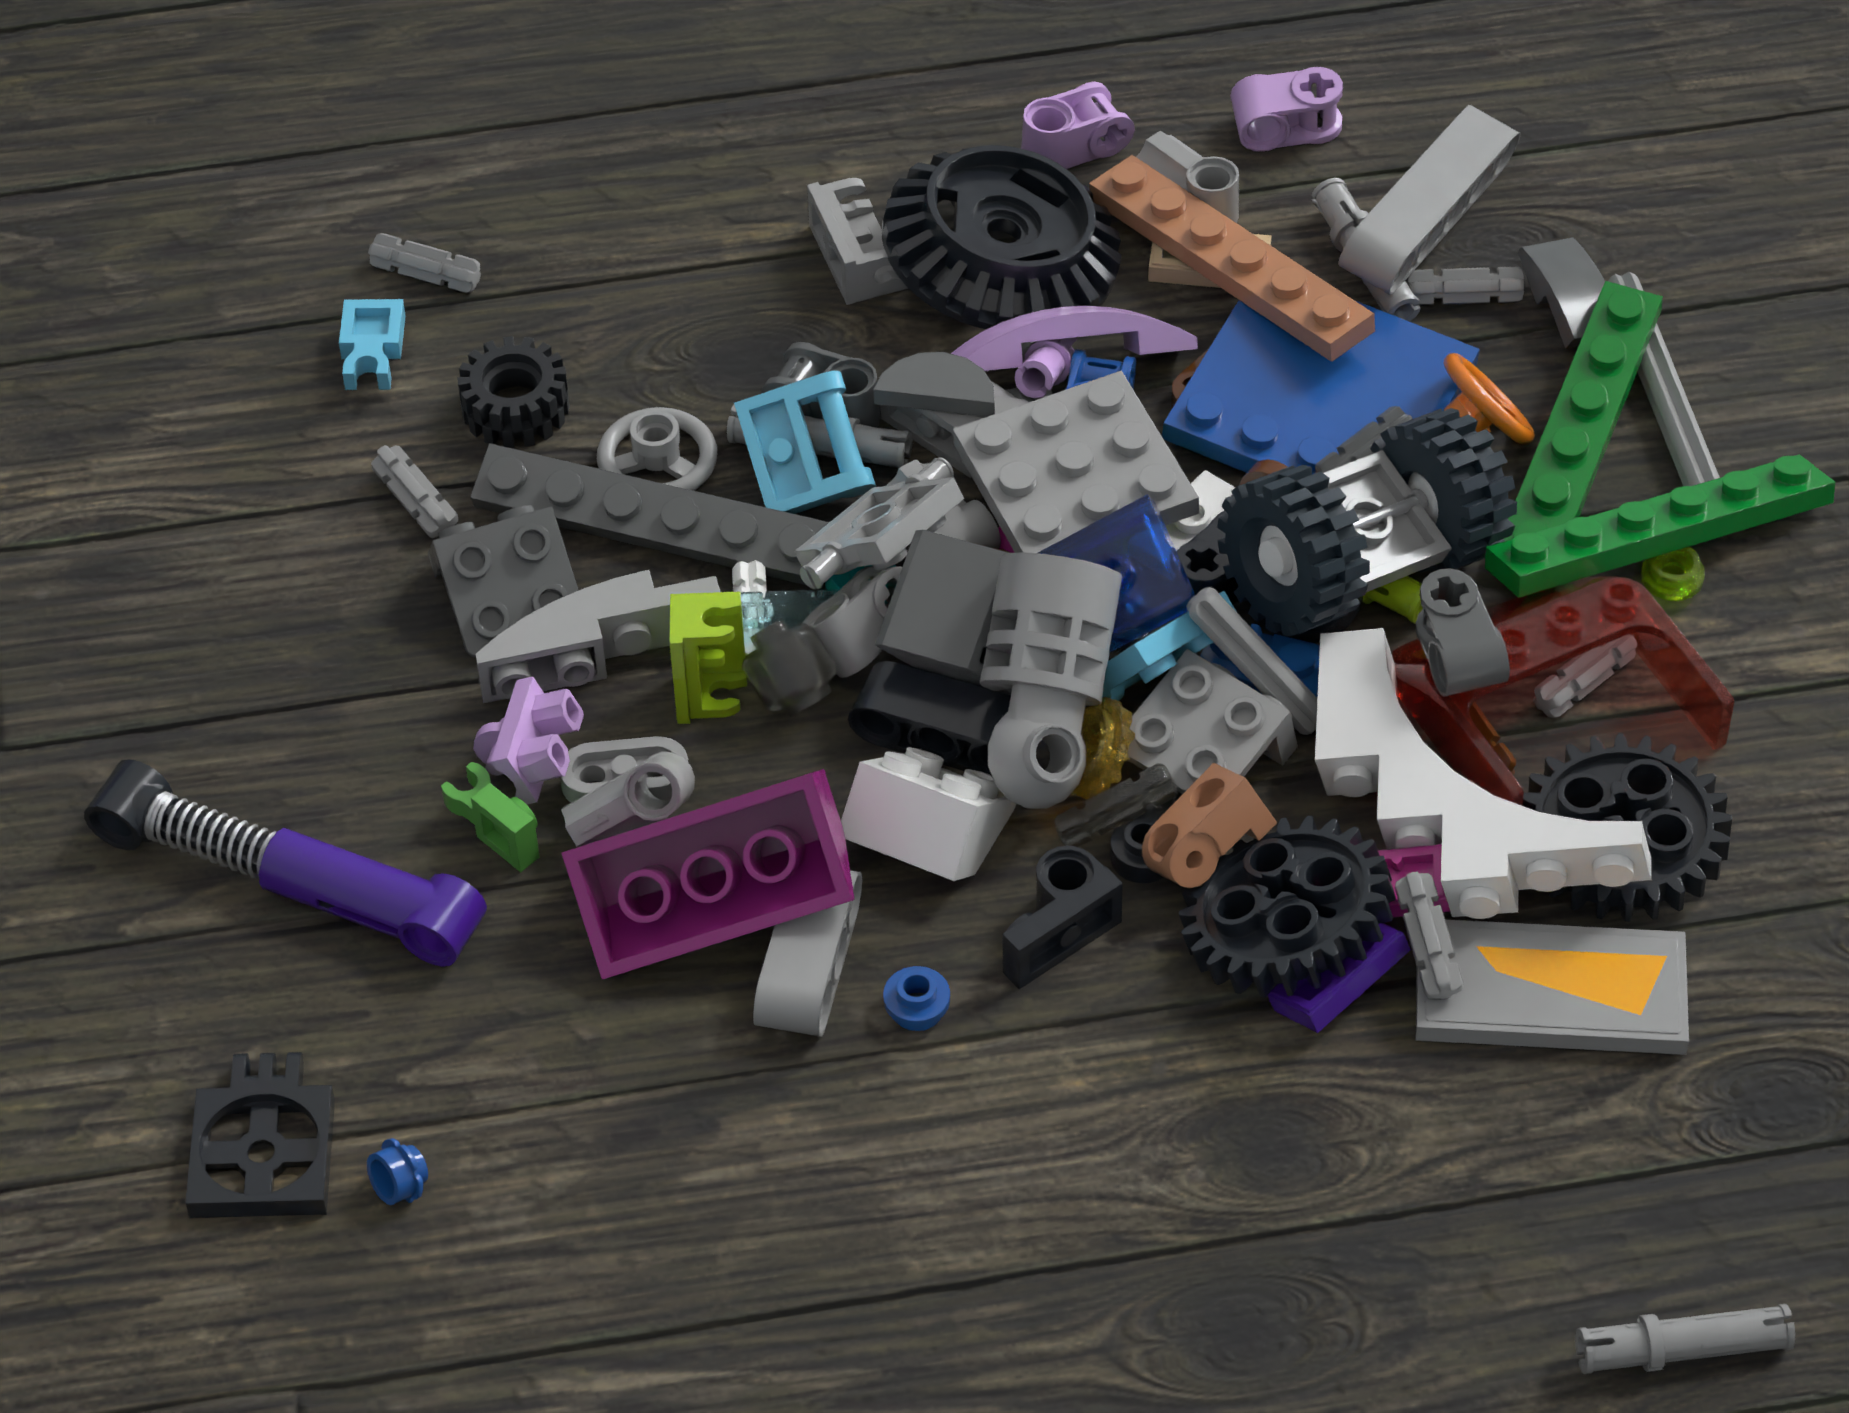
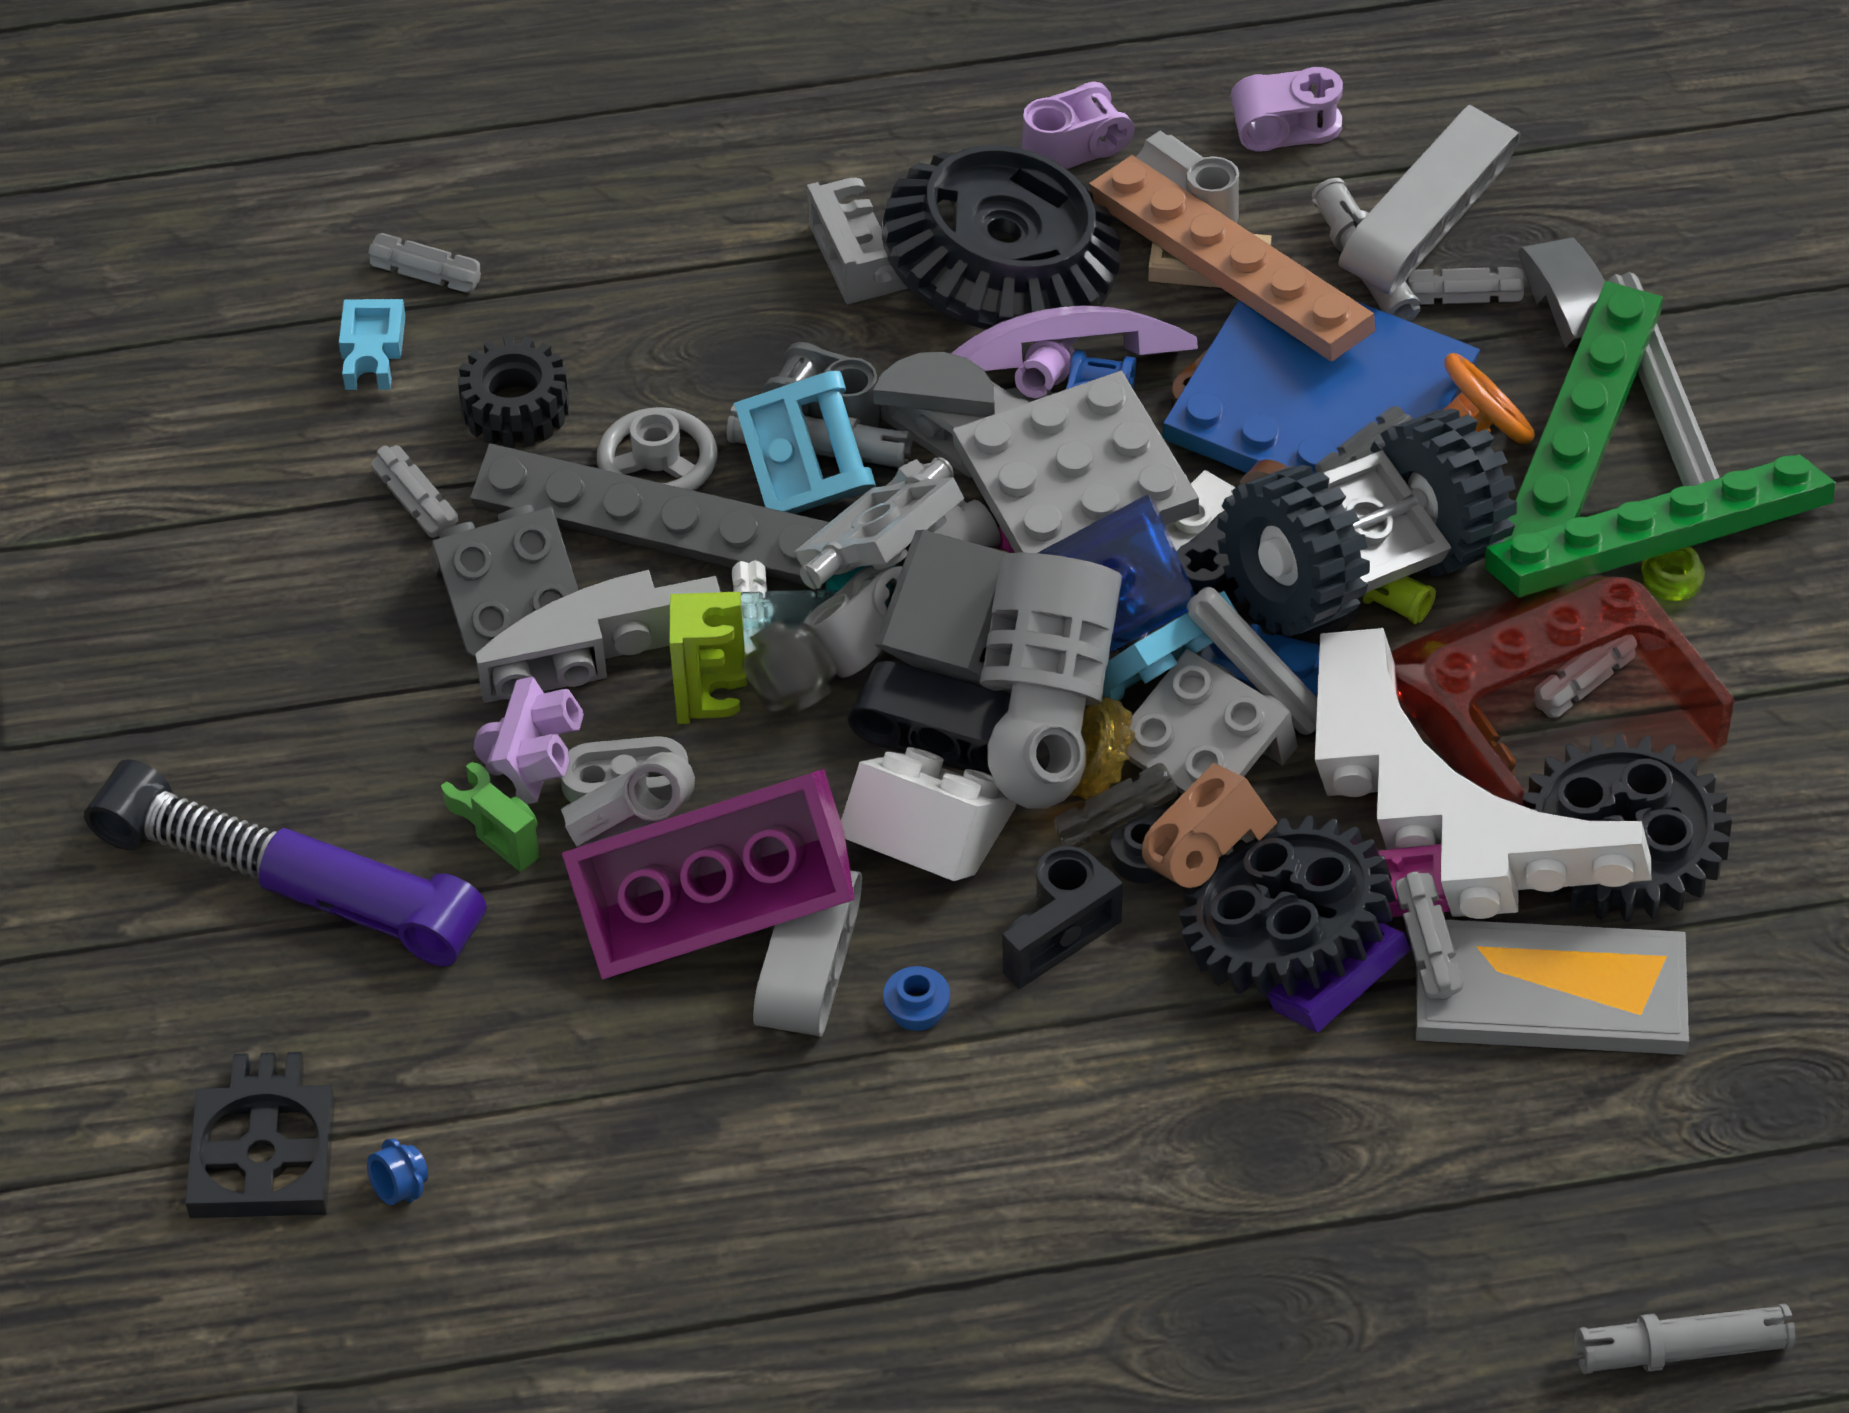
dark grey piece [1415,569,1510,697] -> none

